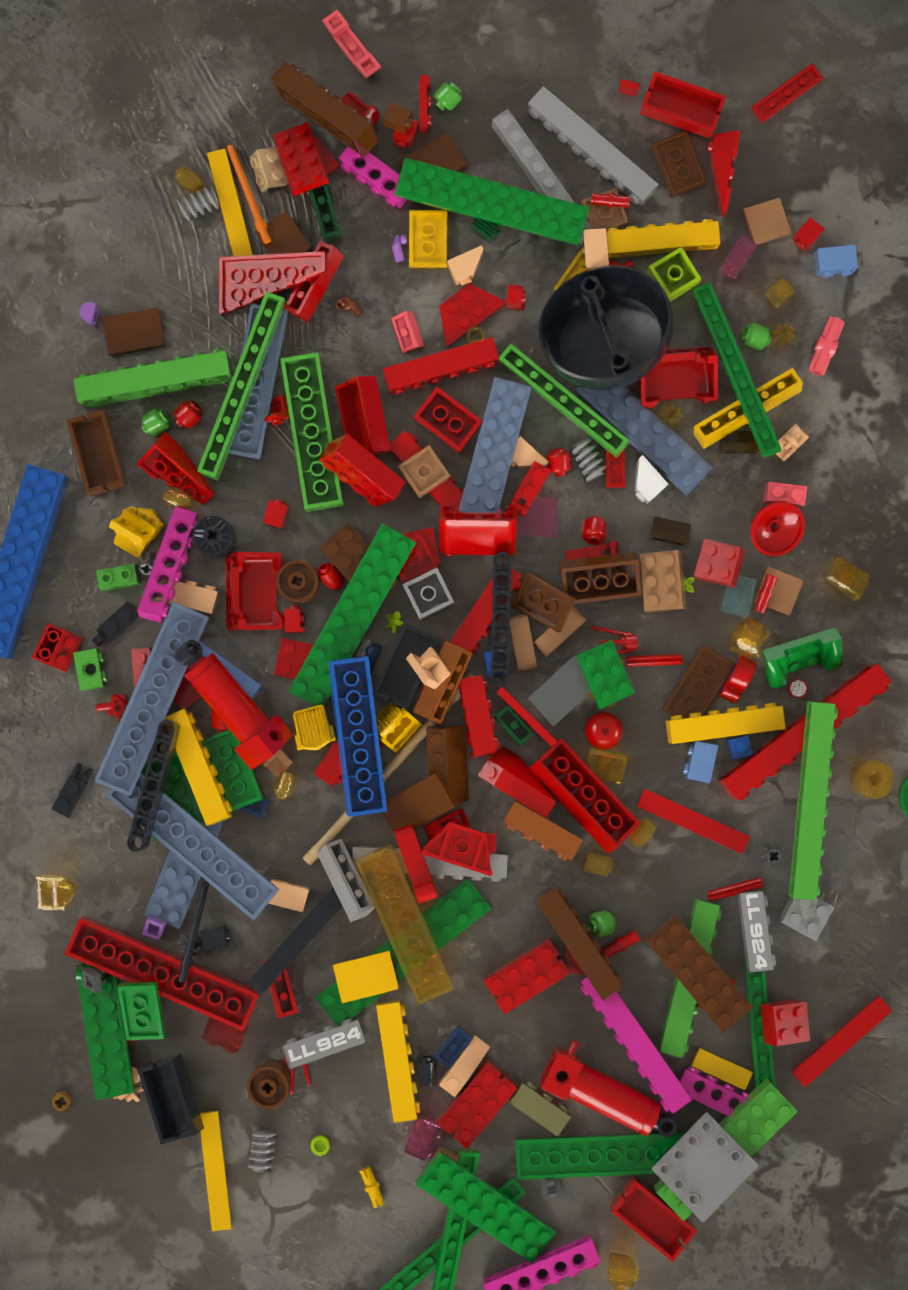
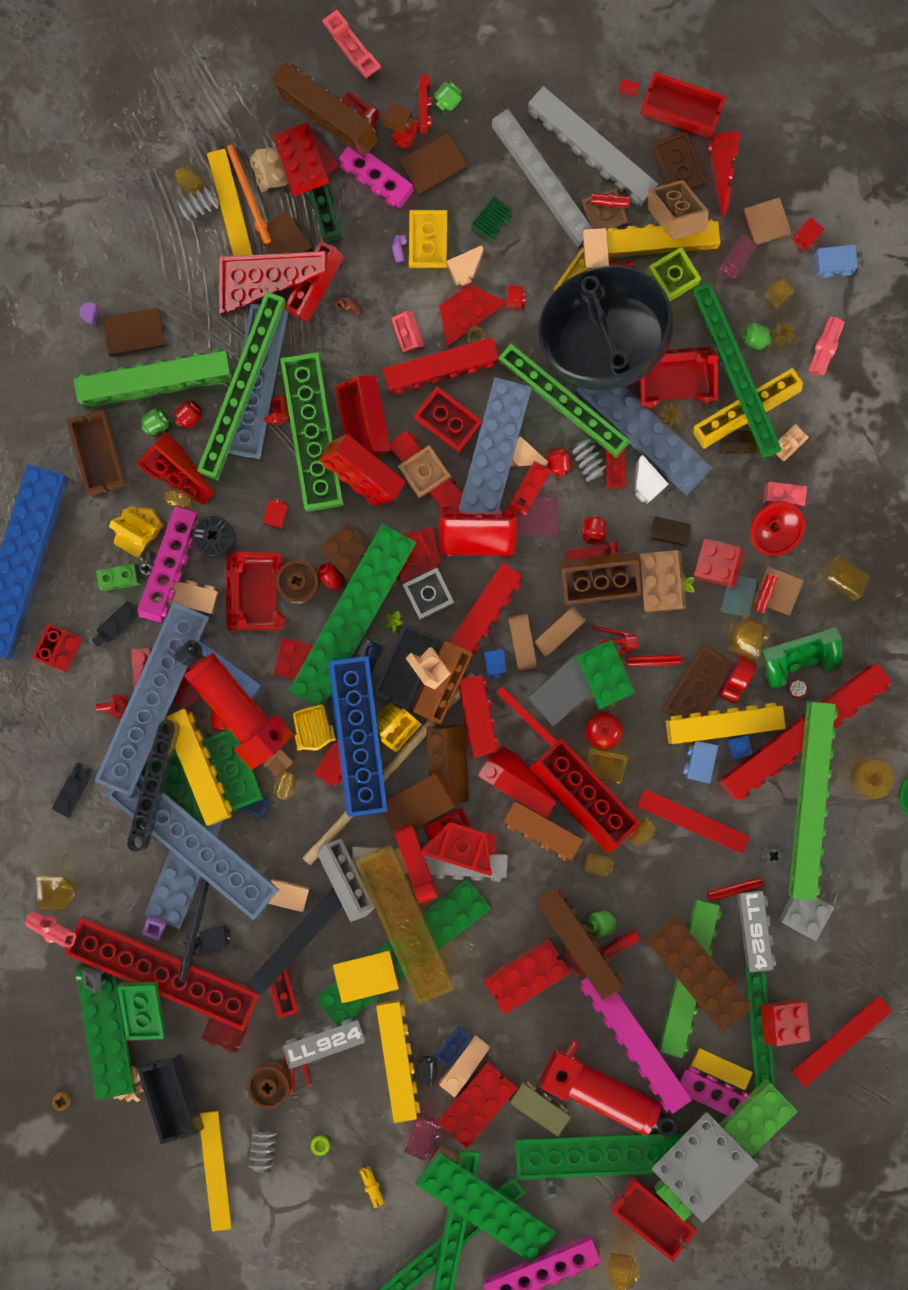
bright green brick [73,648,108,691] -> none
red brick [284,605,306,633] -> none
green plate [395,158,589,246] -> none
black beam [491,552,511,686] -> none
dark green brick [494,706,533,746] -> none
reddish brown tile [512,571,576,632] -> none
red tile [751,63,823,123] -> none
none -> coral piece [25,911,76,948]
none -> medium nougat brick [648,180,708,240]

